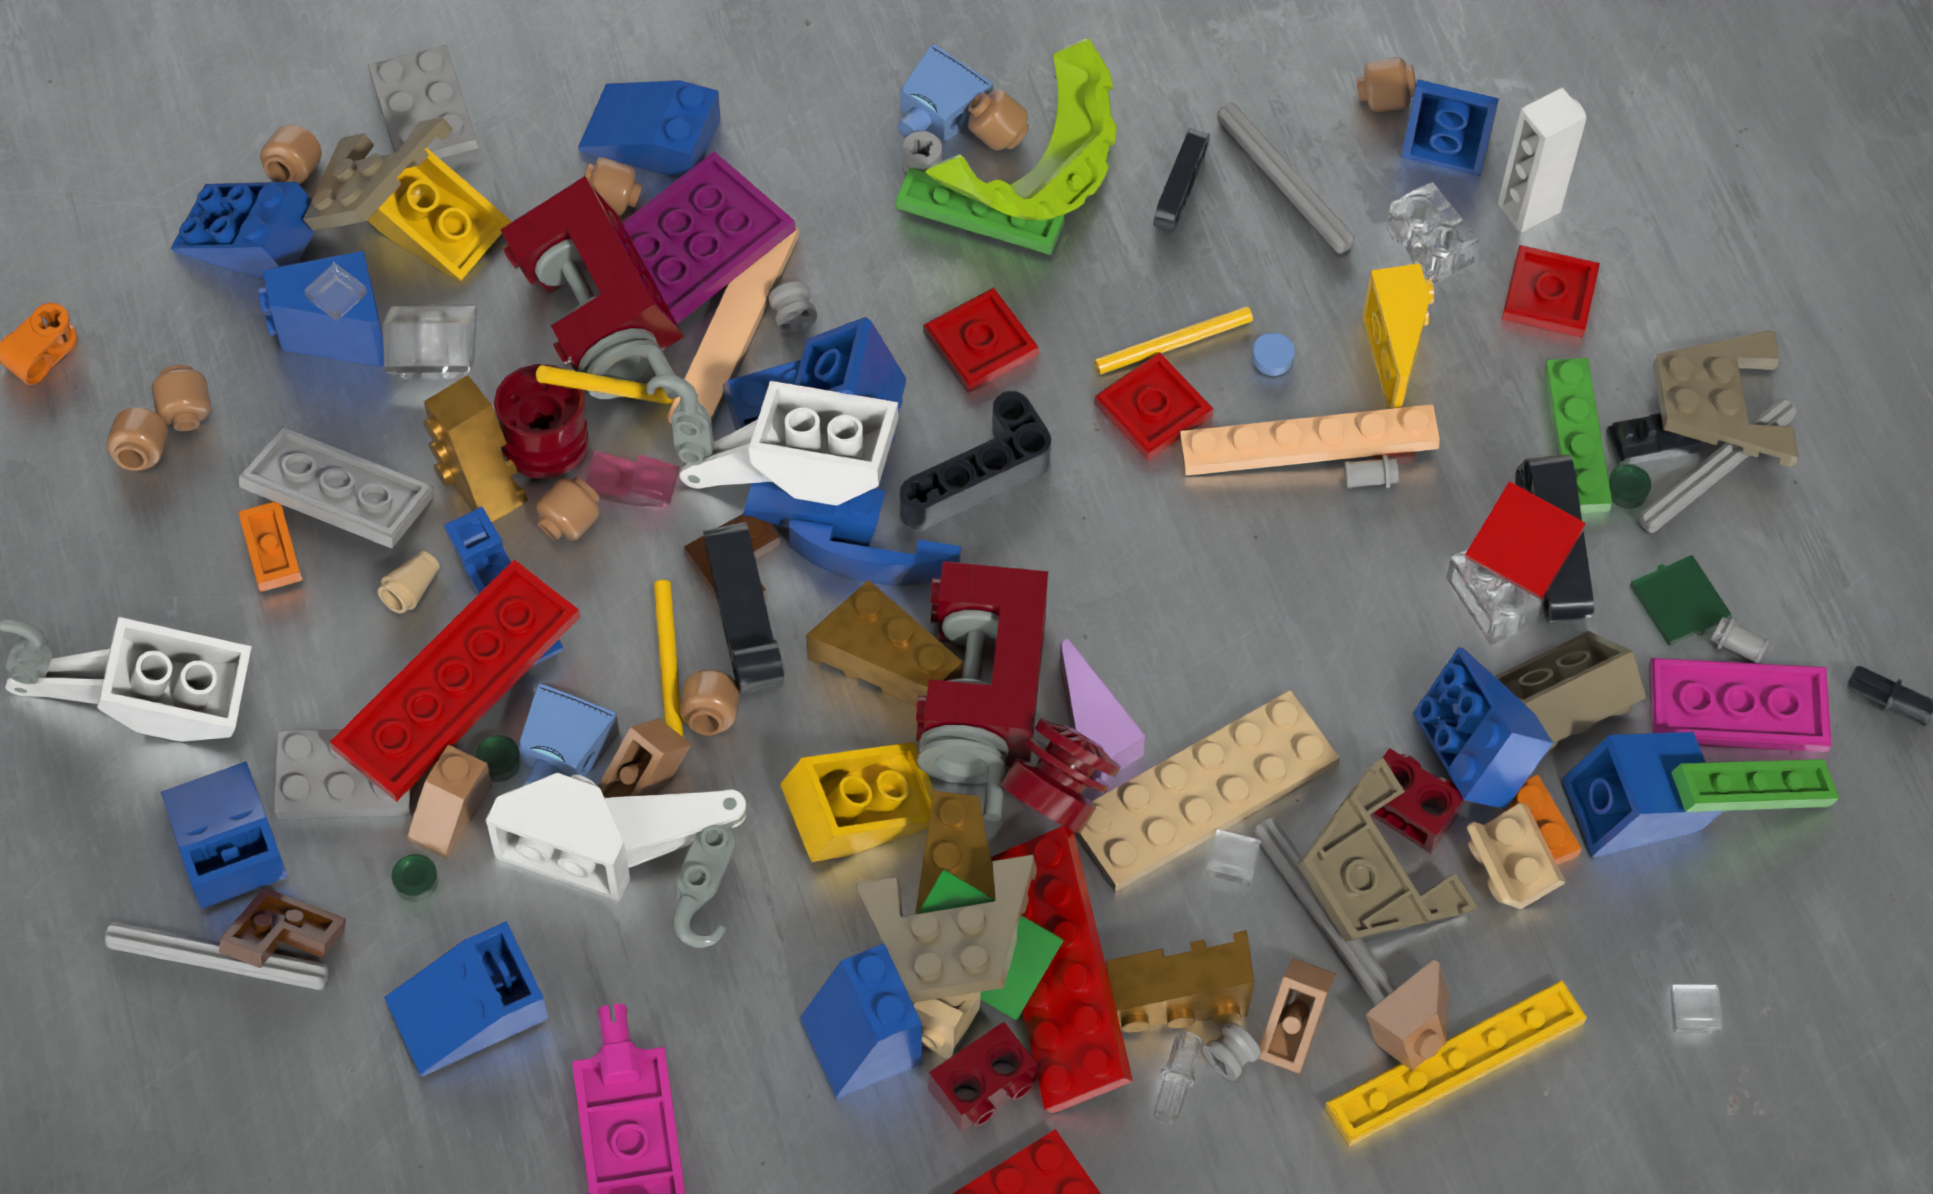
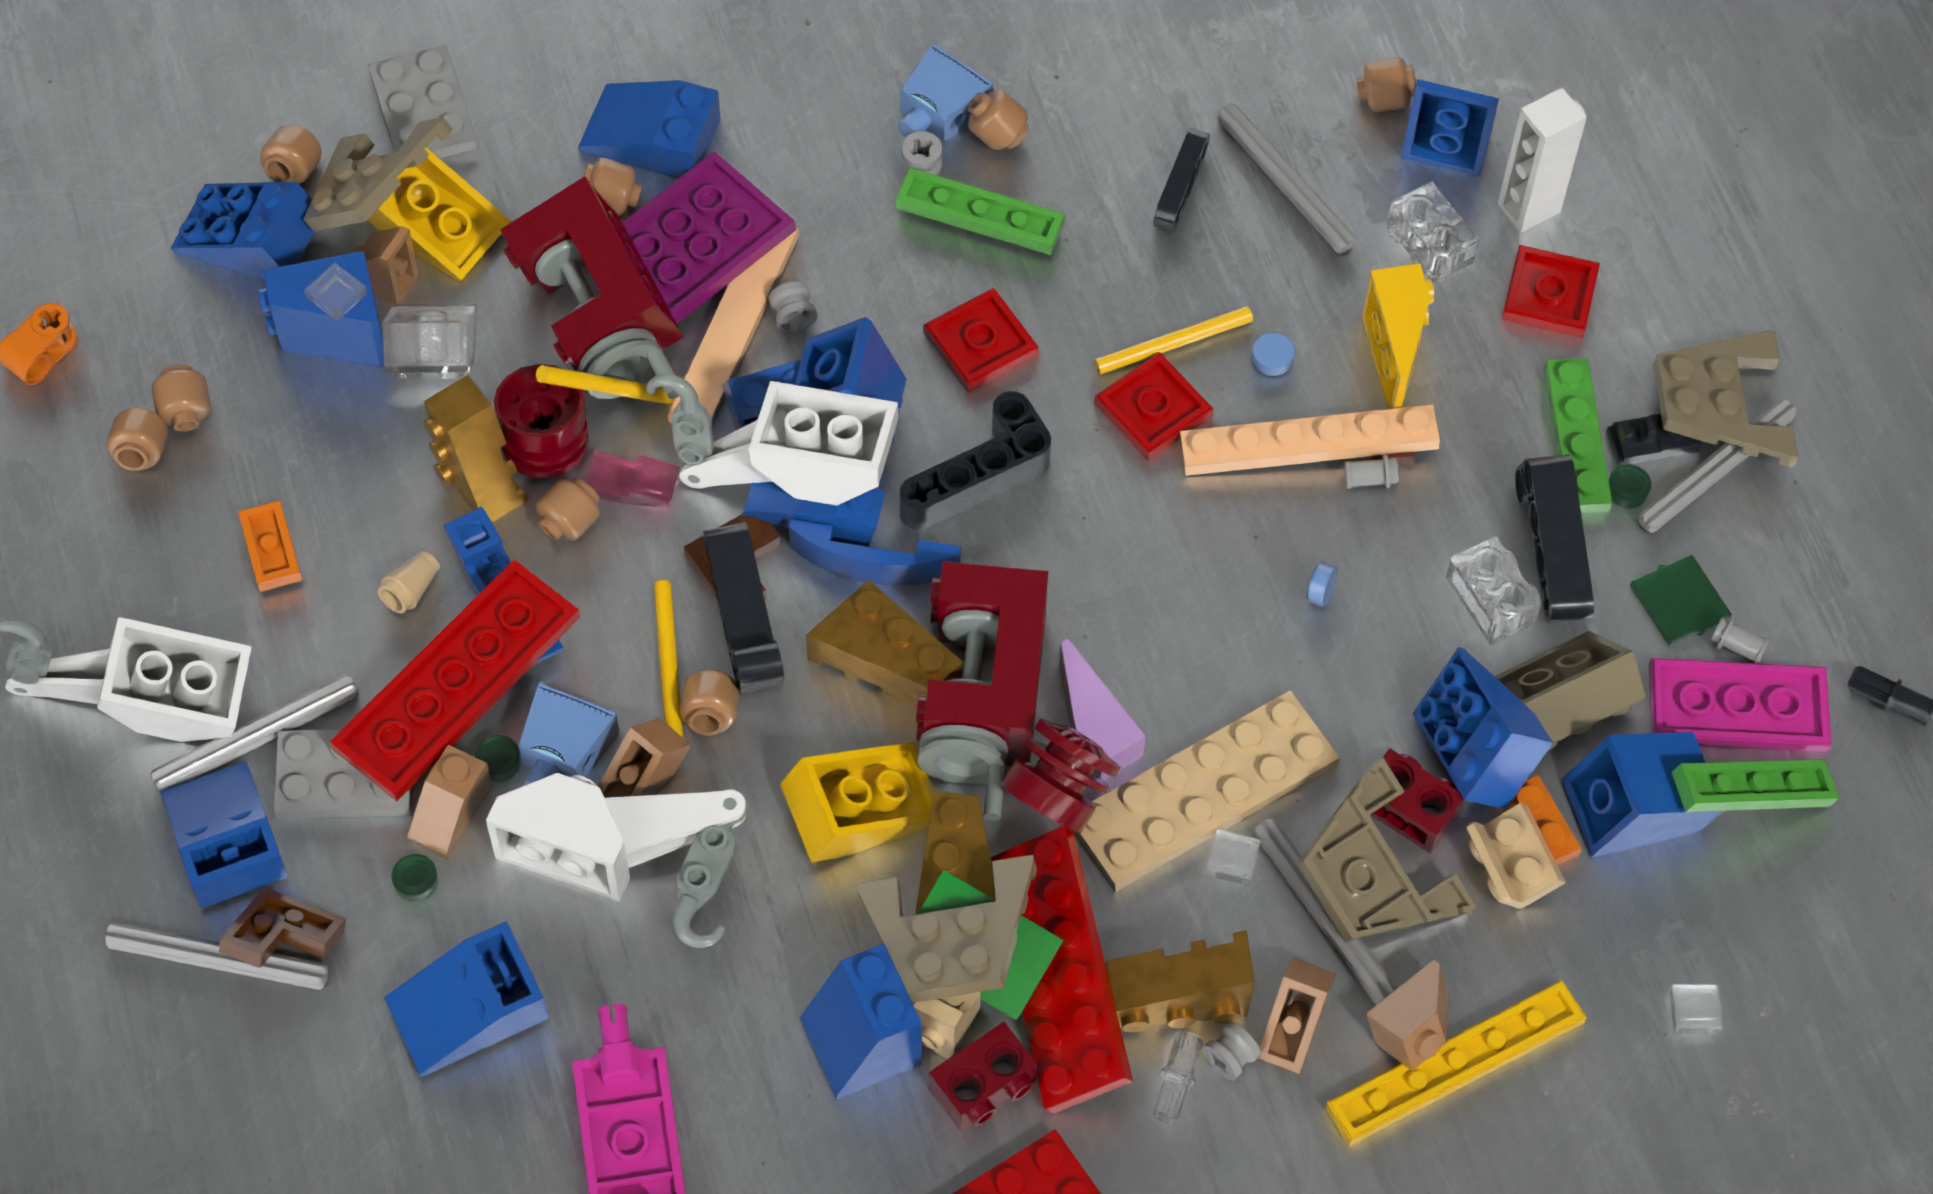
light grey tile [239,426,434,549] -> none
lime windscreen [925,38,1117,220] -> none
red tile [1465,481,1586,601] -> none
none -> light grey axle [151,674,359,793]
none -> medium nougat slope [353,226,419,307]
none -> medium blue tile [1307,562,1338,608]

